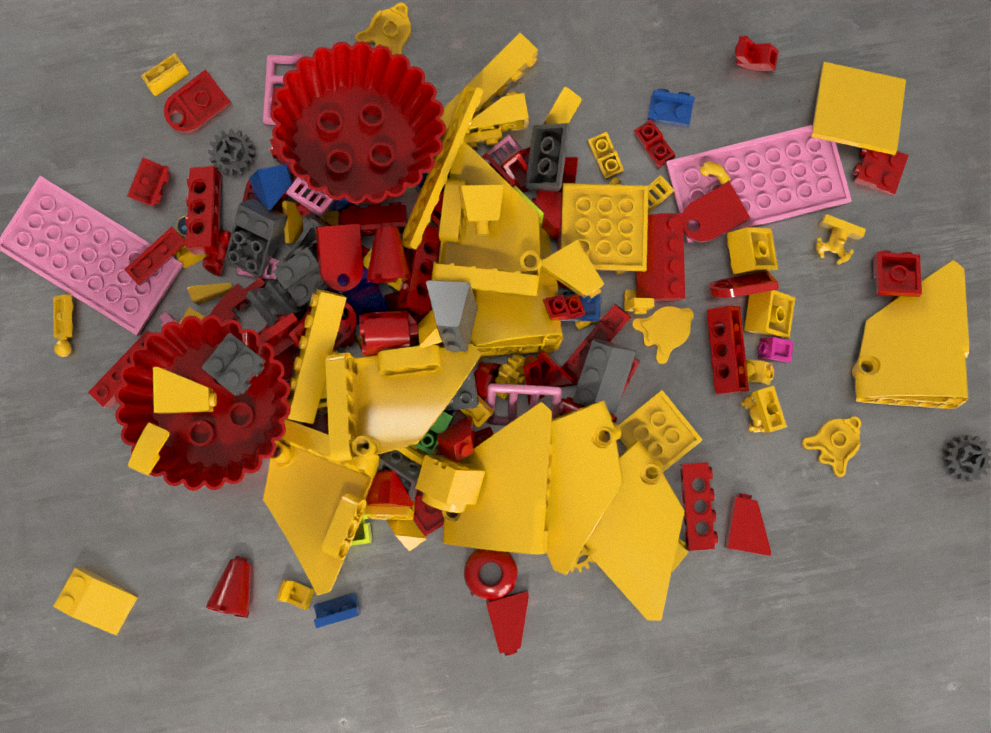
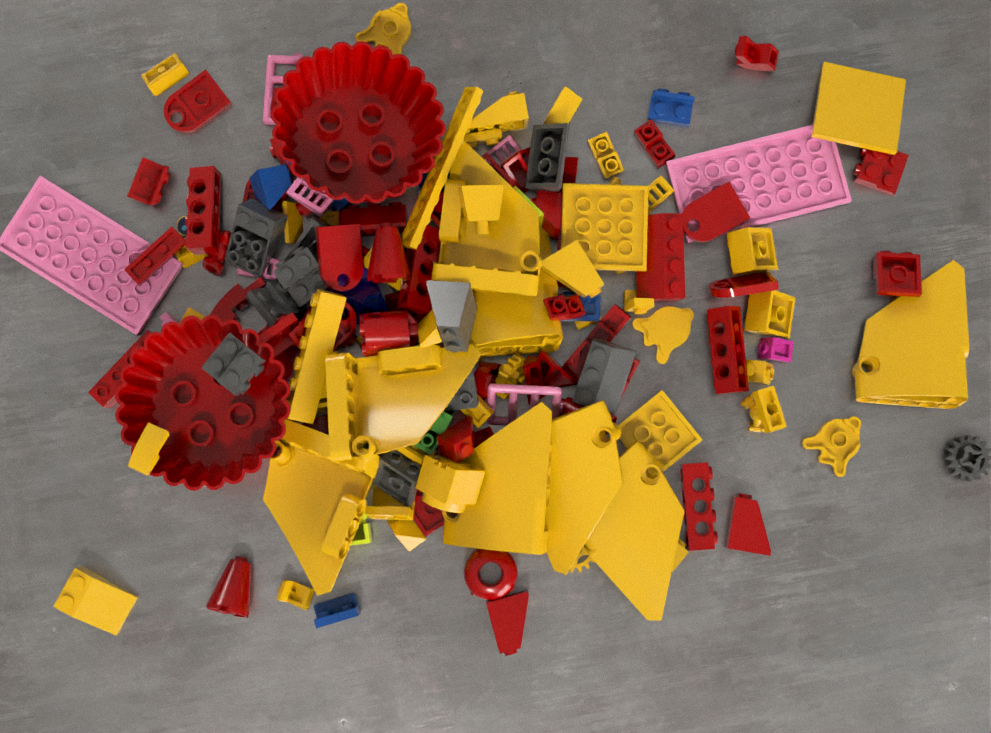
yellow plate [53,294,74,357] -> none
yellow slope [153,367,217,414] -> none
yellow slope [187,283,235,305] -> none
dark grey gear [208,128,255,176] -> none
red slope [365,470,414,507] -> none
yellow brick [440,33,538,138] -> none
yellow arm [700,161,731,185] -> none
yellow piece [816,214,866,264] -> none

